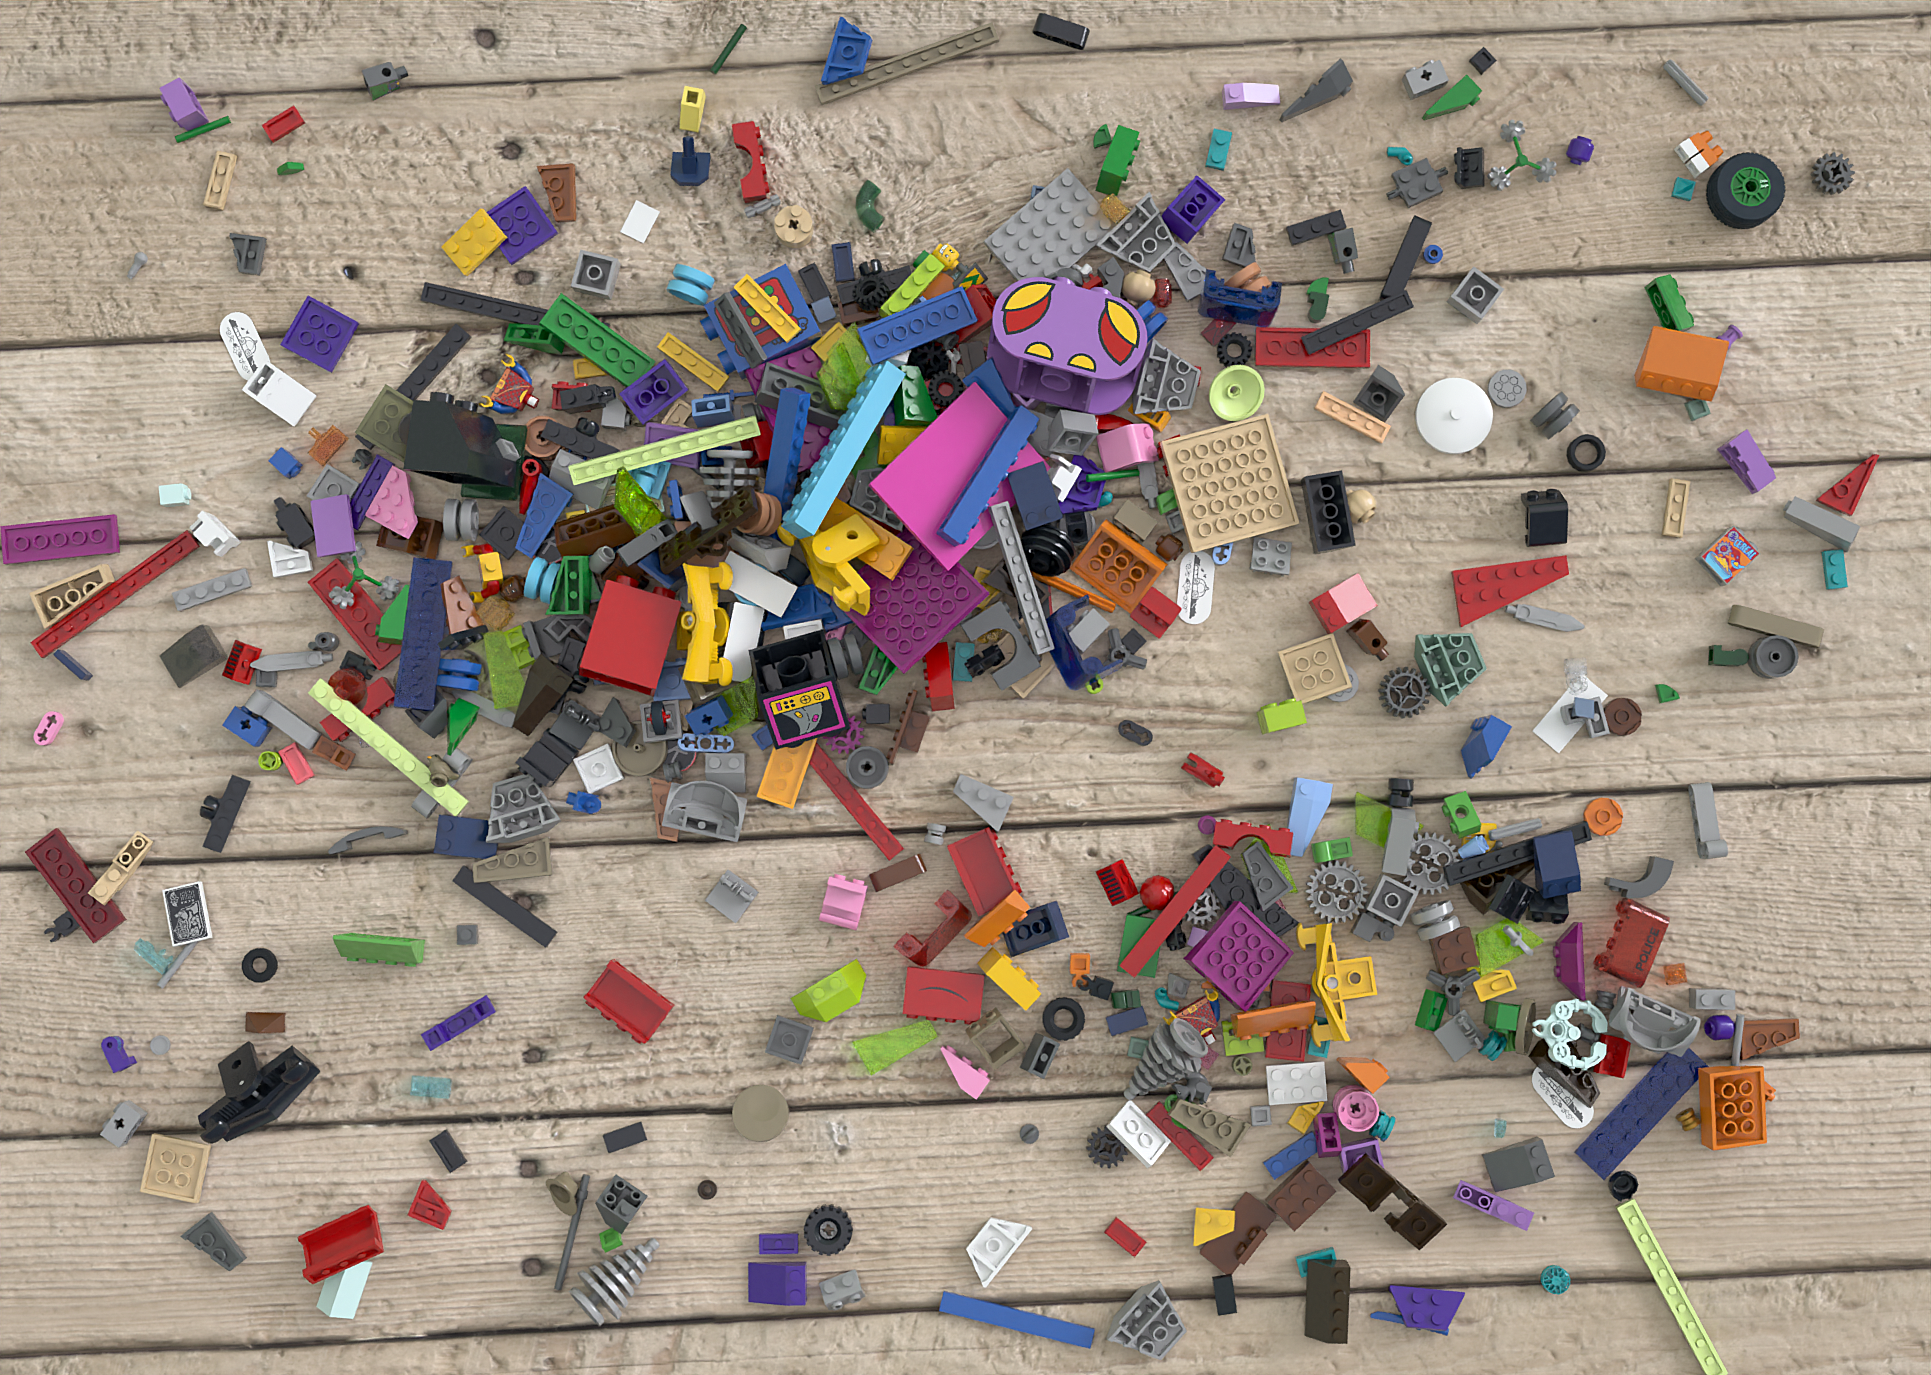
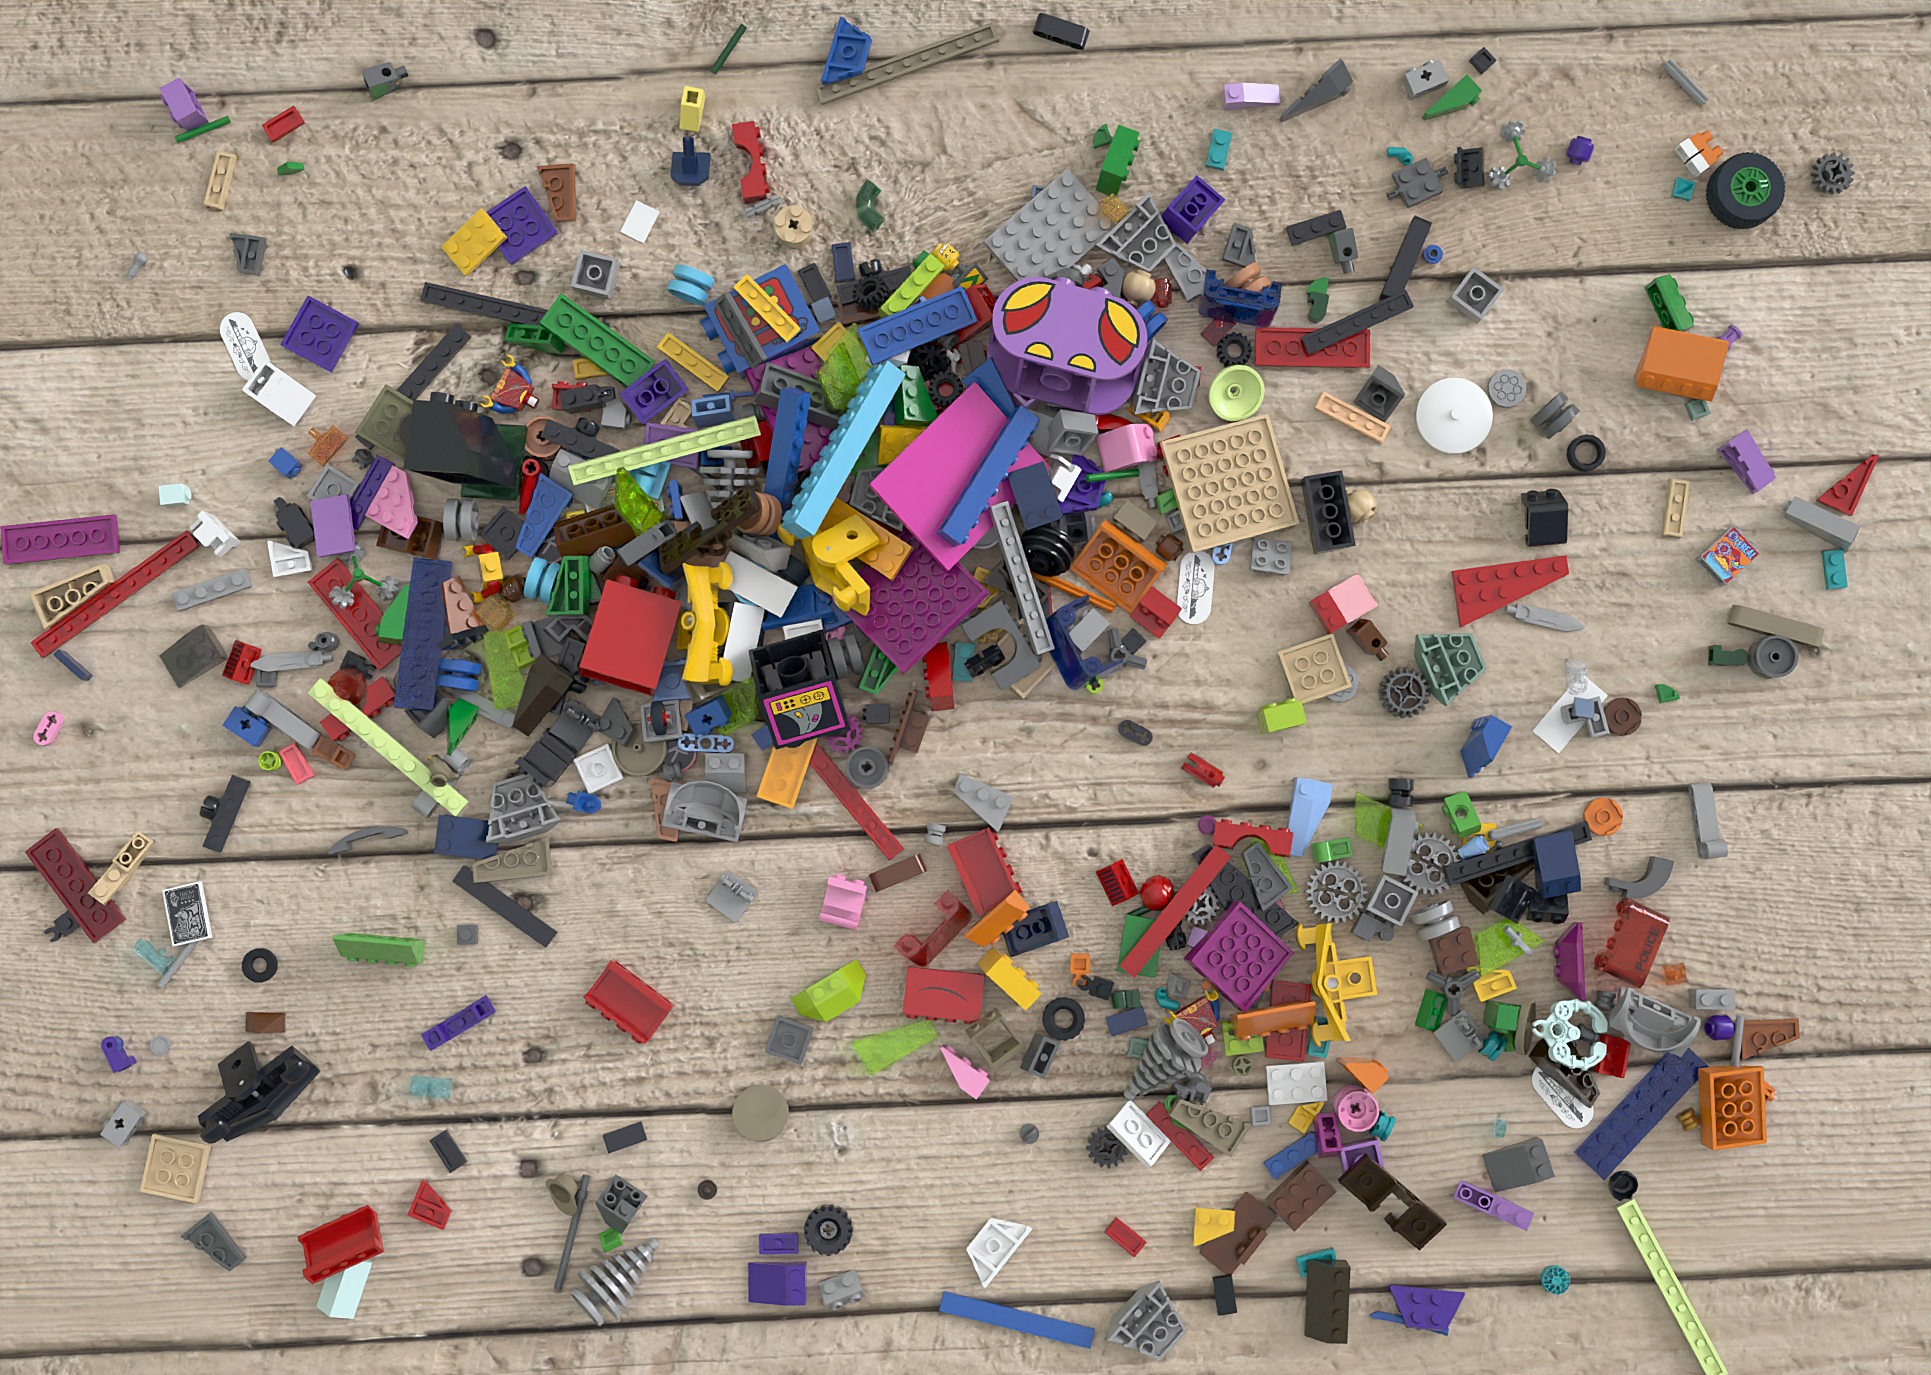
light grey tile [496,439,520,461] -> none

